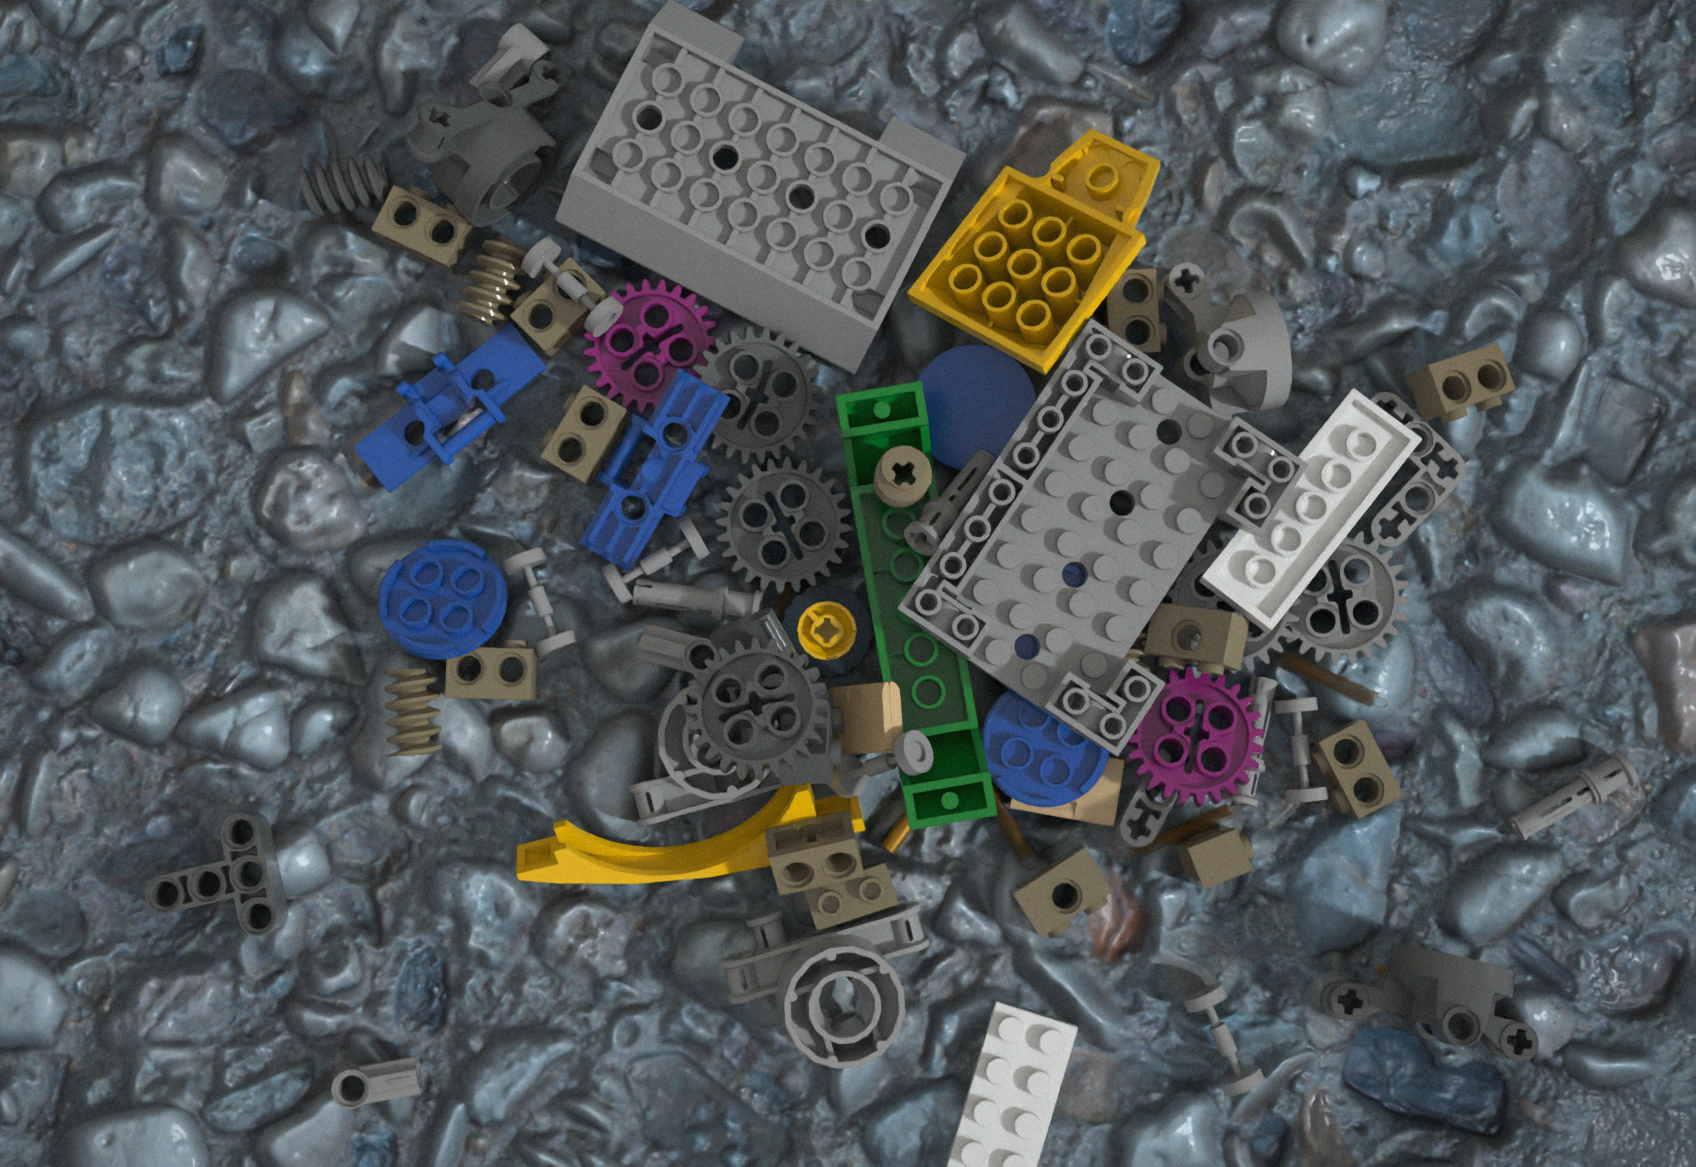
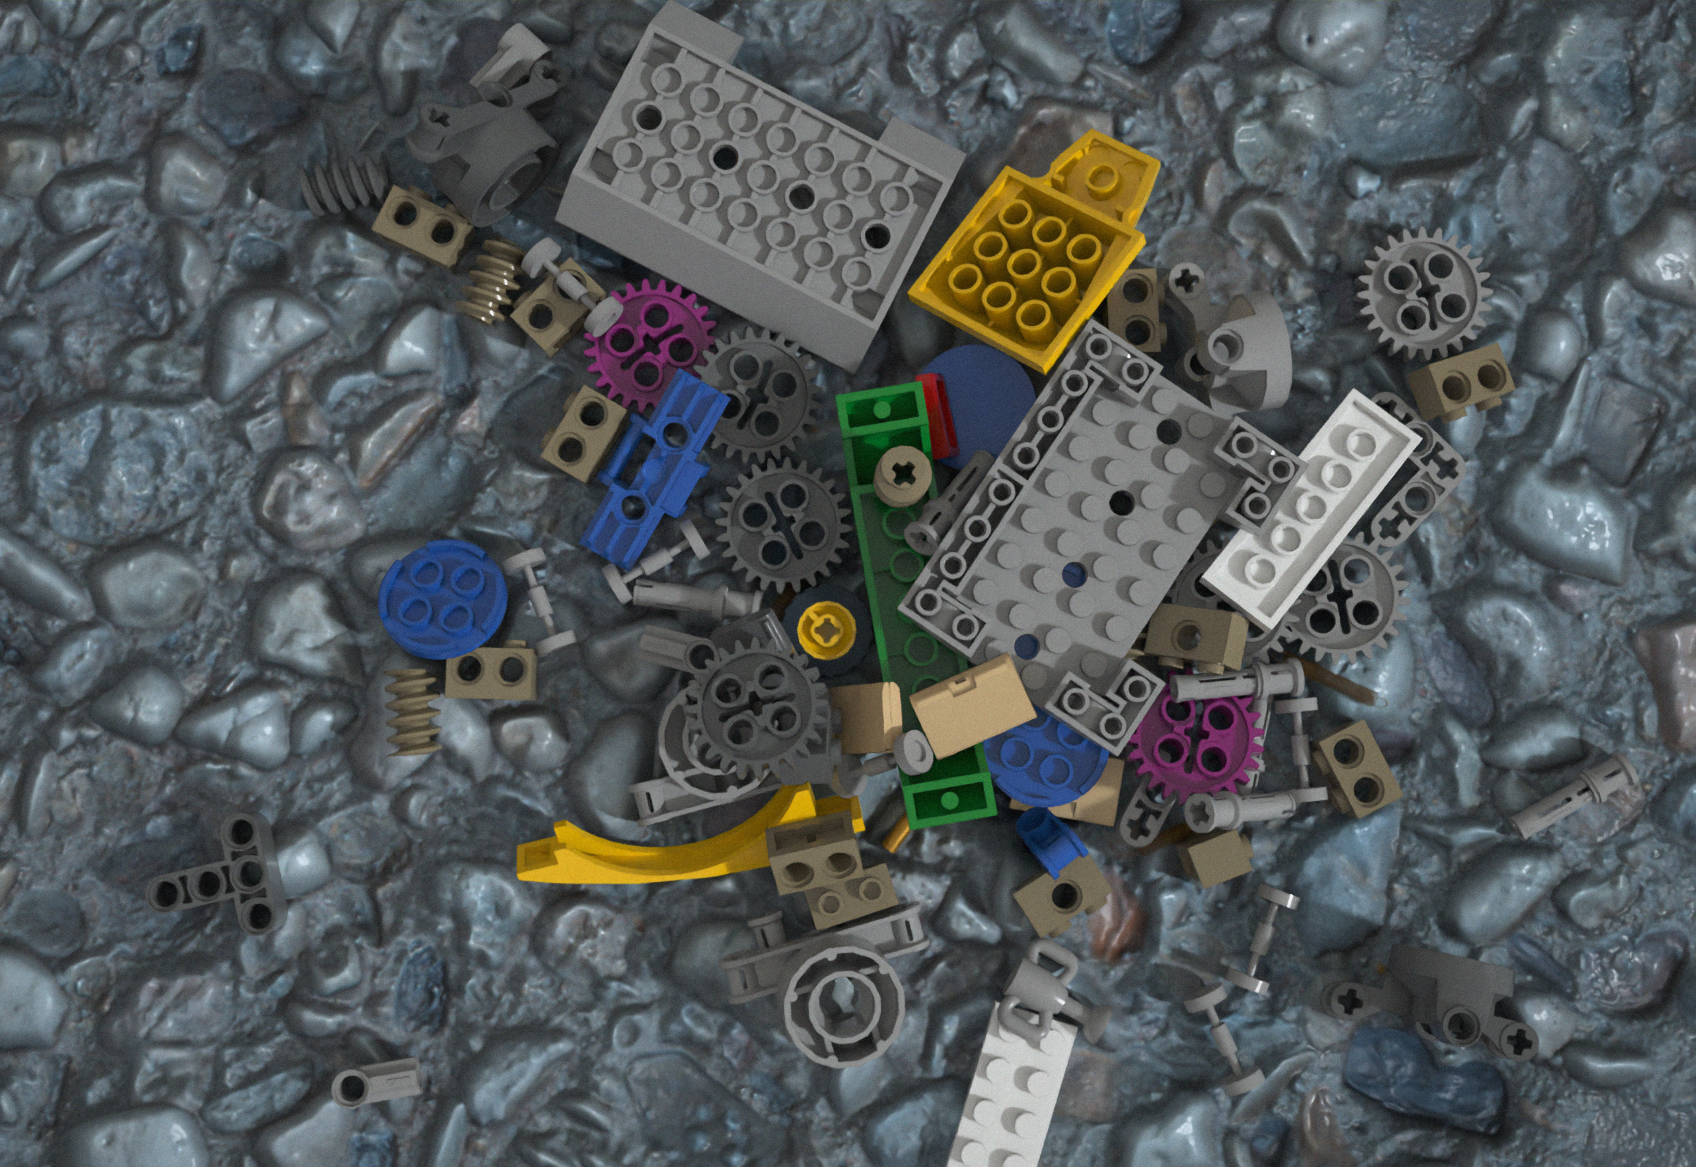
blue piece [353,323,548,493] -> none
pearl gold piece [992,783,1038,870] -> none
none -> tan piece [909,652,1037,761]
none -> red tile [915,373,960,460]
none -> light grey piece [997,937,1113,1044]
none -> blue piece [1015,807,1089,880]
none -> light grey pin [1169,658,1305,703]
none -> light grey pin [1184,791,1296,833]
none -> light grey wheel [1225,883,1301,995]
none -> light grey gear [1352,226,1493,364]

